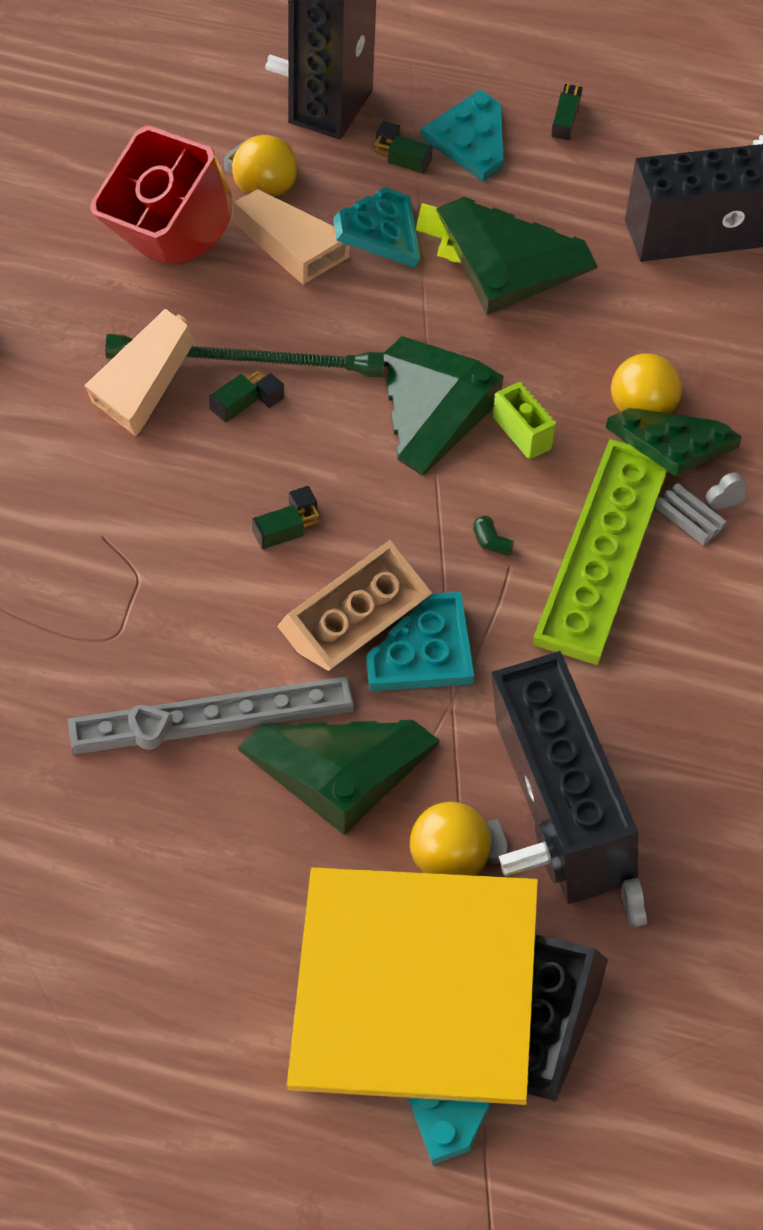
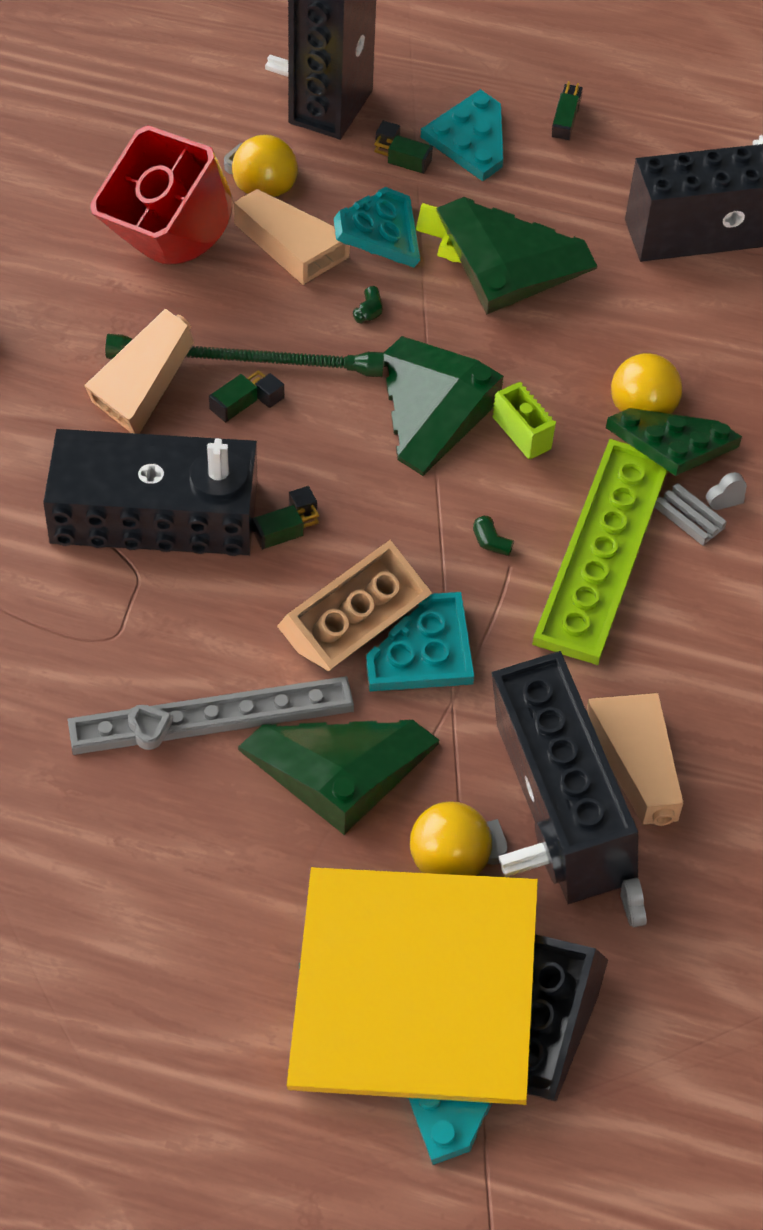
none -> black piece [43,429,258,556]
none -> dark green arm [352,286,383,324]
none -> light nougat slope [586,693,683,826]

